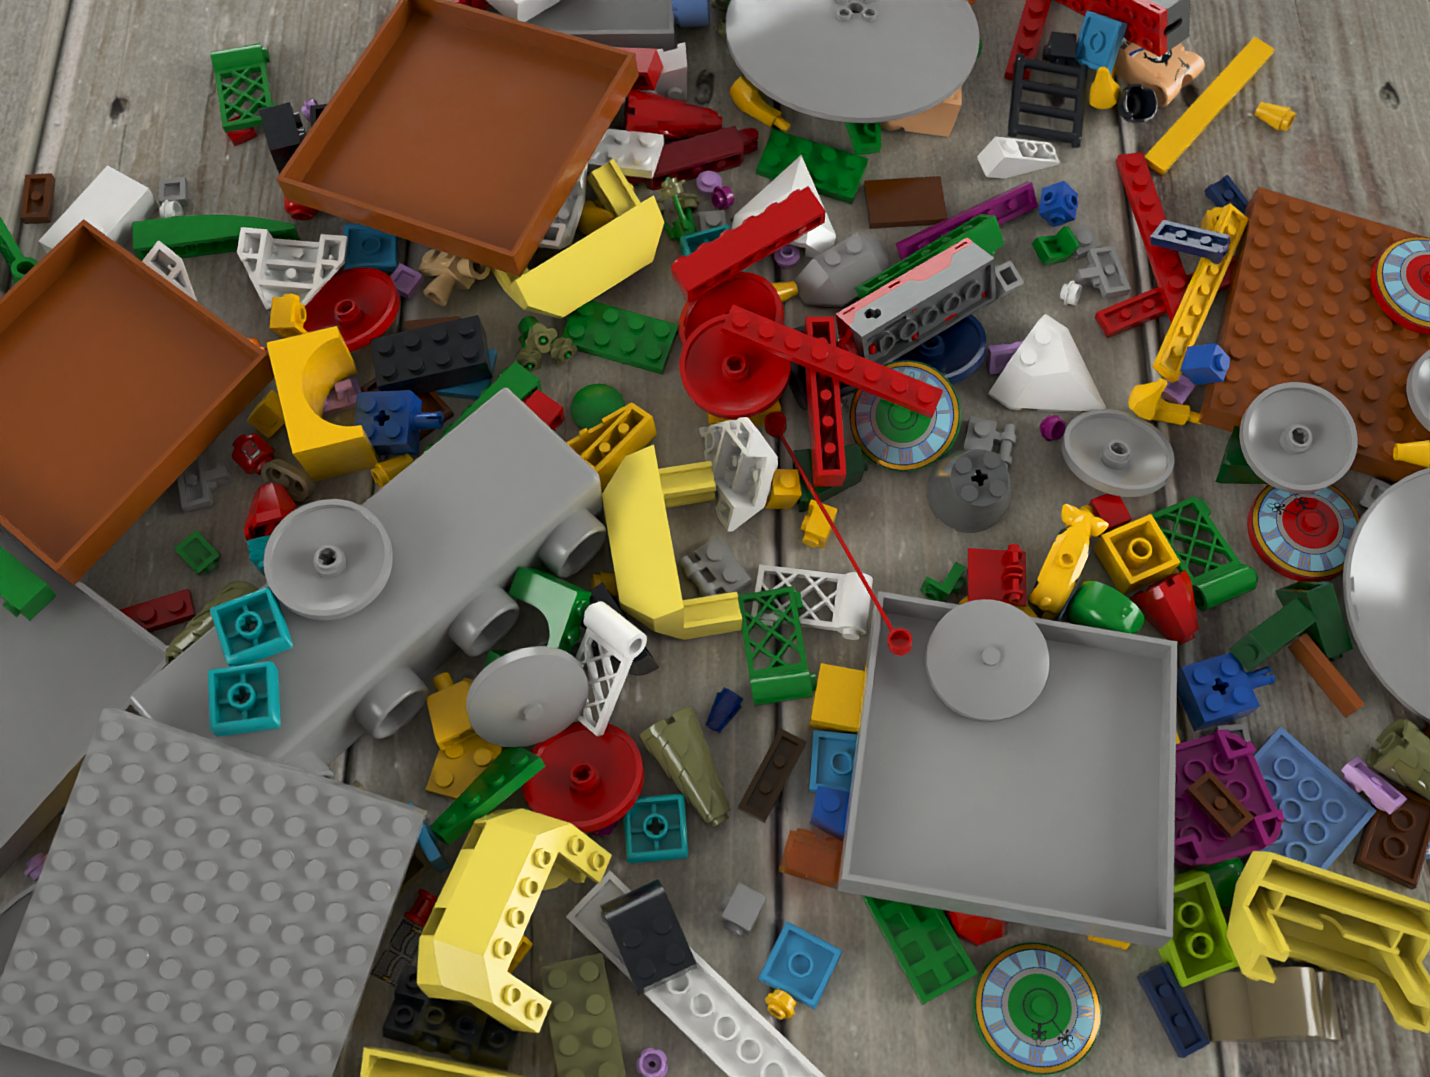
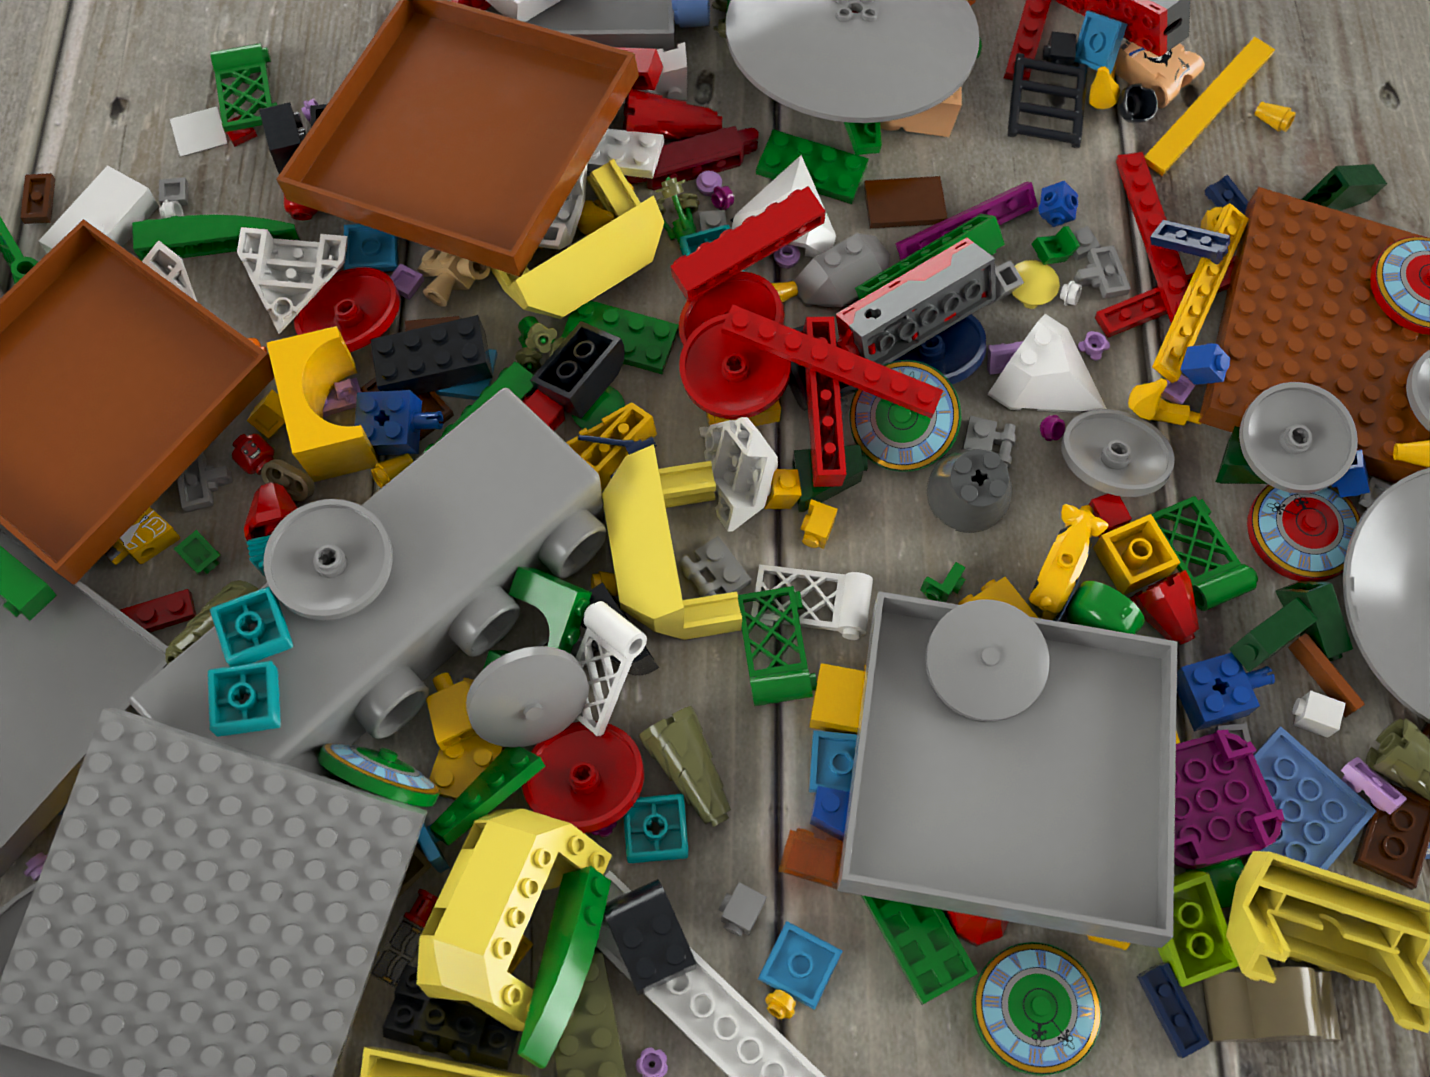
yellow brick [269,293,308,338] -> none
clear blue cone [705,687,744,734] -> none
yellow animal [729,76,791,133] -> none
dark brown plate [738,728,807,823] -> none
red piece [764,412,912,656] -> none
red hinge [967,544,1027,607] -> none
white slope [977,137,1060,179] -> none
reddish brown plate [1184,770,1254,839] -> none
none -> yellow torso [104,507,180,565]
none -> white sticker [170,106,228,156]
none -> dish [317,743,440,807]
none -> green slope [518,866,611,1069]
none -> black brick [530,321,625,419]
none -> dark blue plant [578,435,657,479]
none -> light yellow dish [1012,260,1060,309]
none -> lavender plate [1078,331,1110,361]
none -> white brick [1292,691,1346,738]
none -> dark green slope [1301,164,1387,211]
none -> blue brick [1332,450,1370,498]

